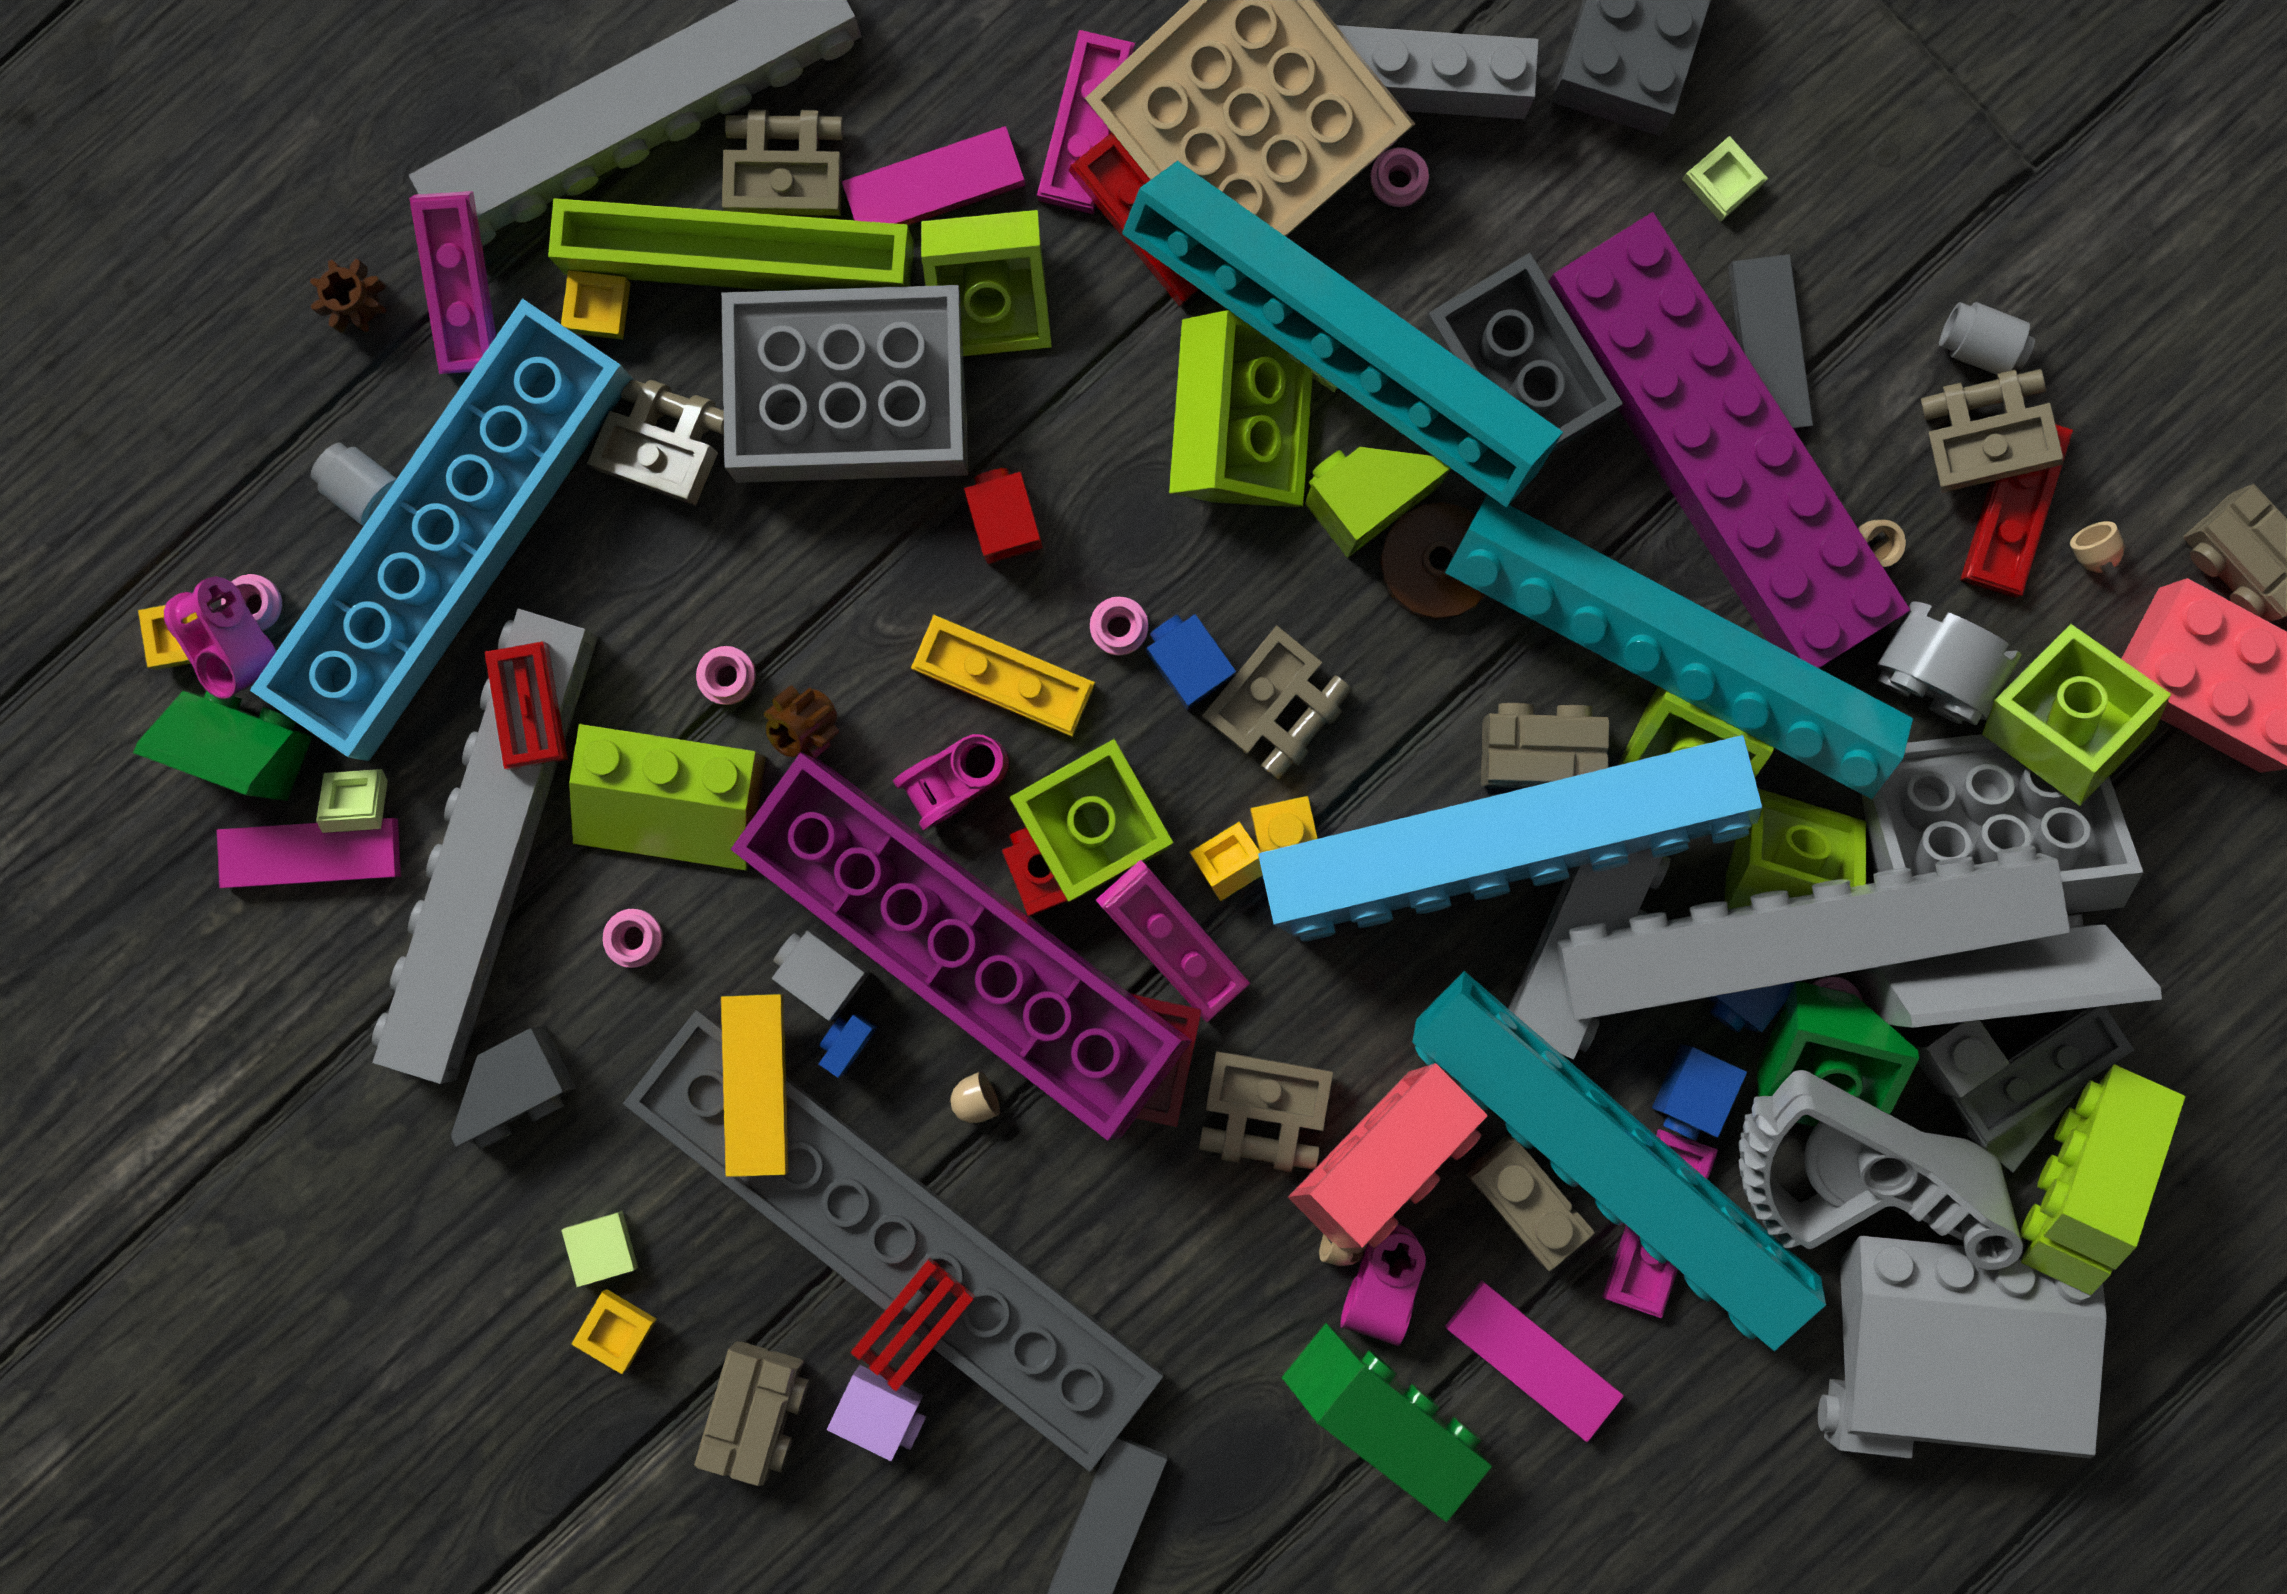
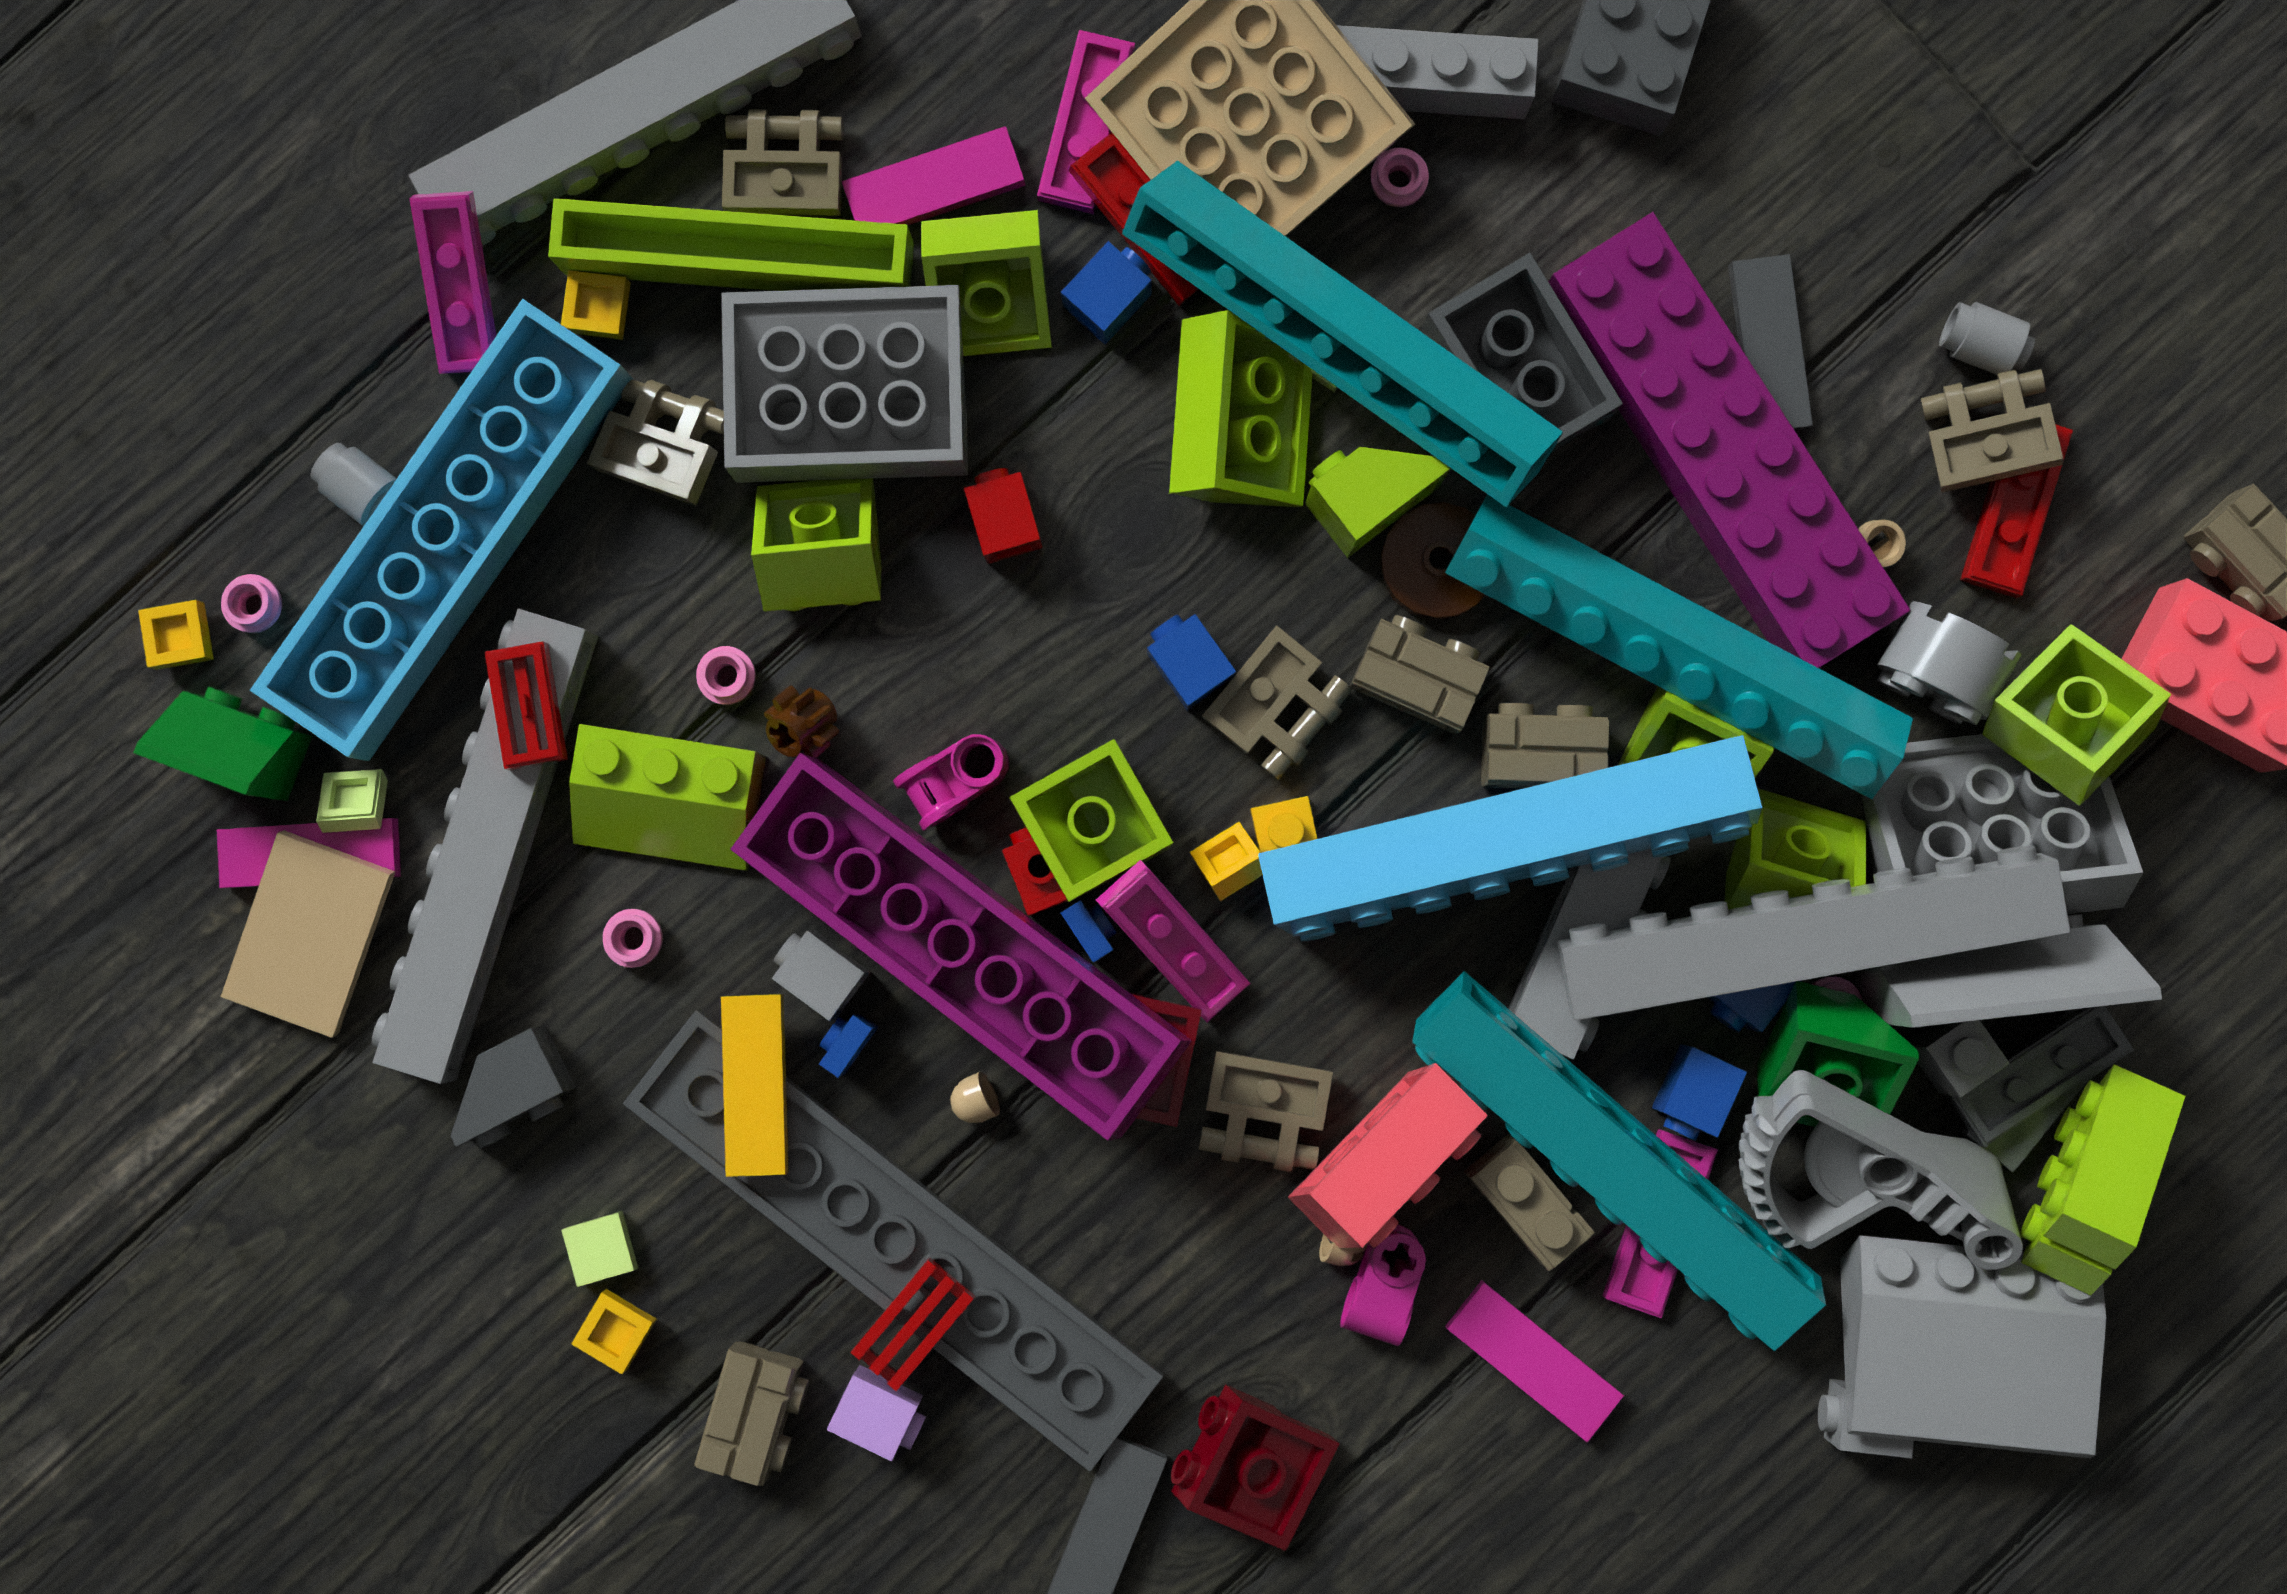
dark pink piece [164,576,276,699] -> none
reddish brown gear [310,258,387,333] -> none
yellow tile [911,615,1095,737] -> none
bright pink plate [1090,597,1148,656] -> none
green wedge [1281,1323,1492,1523] -> none
yellowish green tile [1682,136,1768,222] -> none
tan hinge [2070,521,2125,573] -> none
none -> tan tile [221,830,395,1038]
none -> lime slope [751,478,881,612]
none -> blue brick [1061,241,1152,345]
none -> blue plate [1061,900,1117,963]
none -> dark red plate [1171,1384,1340,1551]
none -> dark tan brick [1350,615,1490,735]

